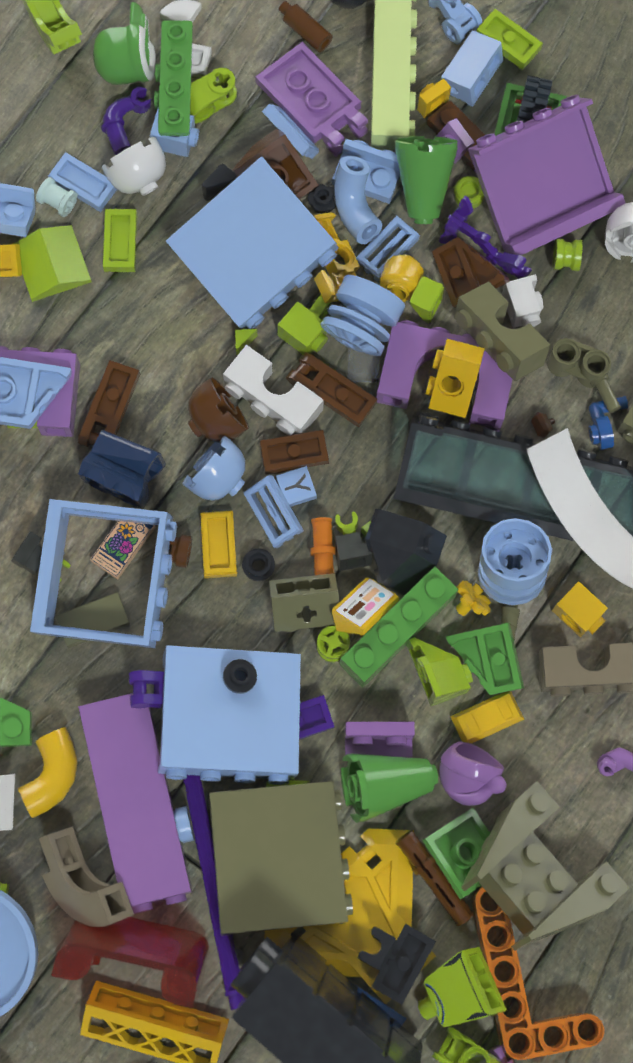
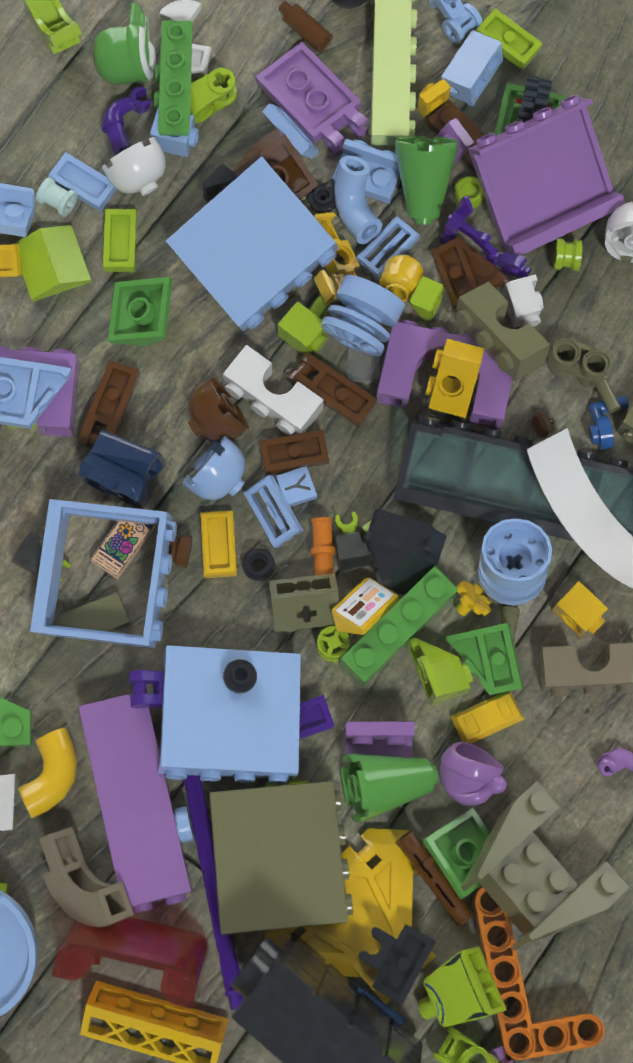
lime piece [235,329,258,355] -> none
none -> bright green slope [108,277,173,346]

